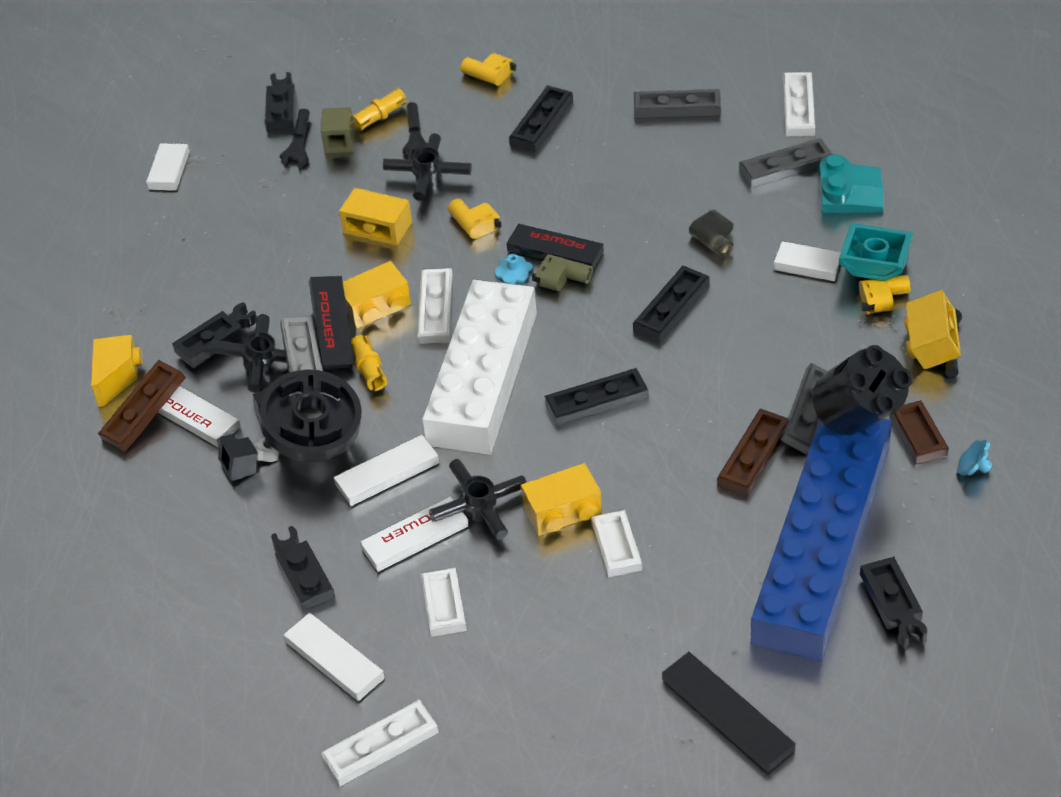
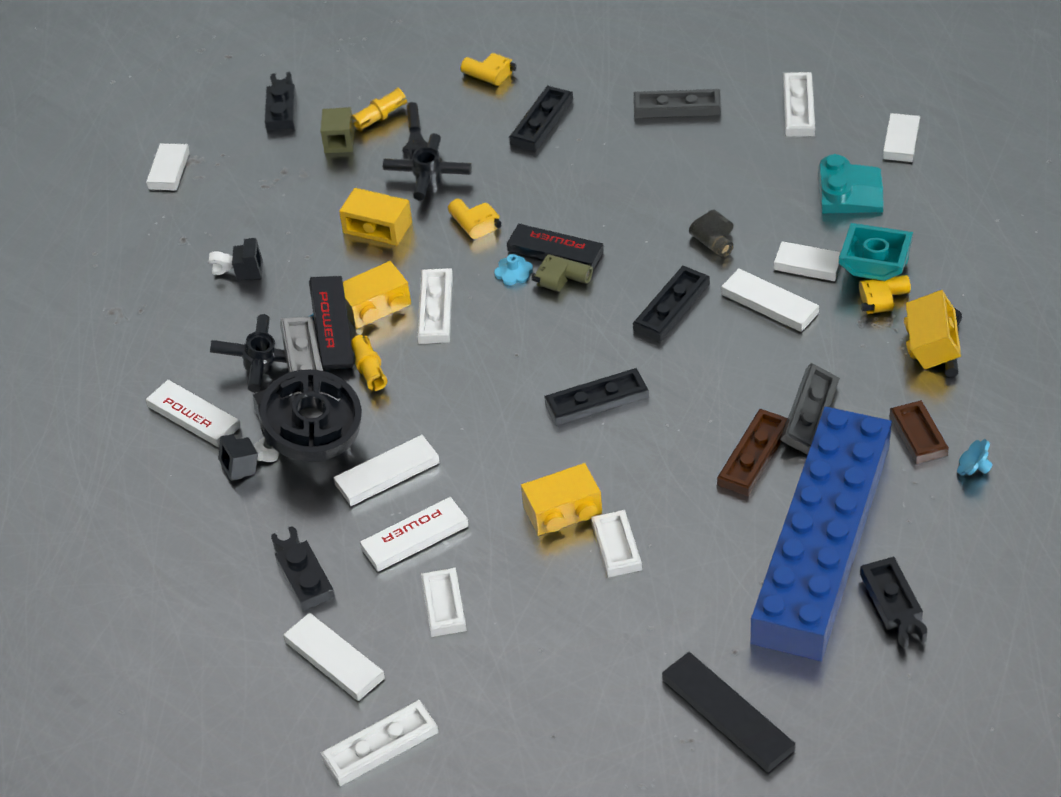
yellow slope [91,334,143,407] -> none
reddish brown tile [98,360,186,452] -> none
black plate [172,302,257,368] -> none
black piece [280,108,310,169] -> none
white brick [422,280,537,455] -> none
black bar [429,459,527,539] -> none
dark grey tile [739,138,832,188] -> none
black cylinder [812,345,912,436] -> none
none -> black piece [208,238,263,280]
none -> white tile [721,268,819,332]
none -> white tile [883,113,920,162]

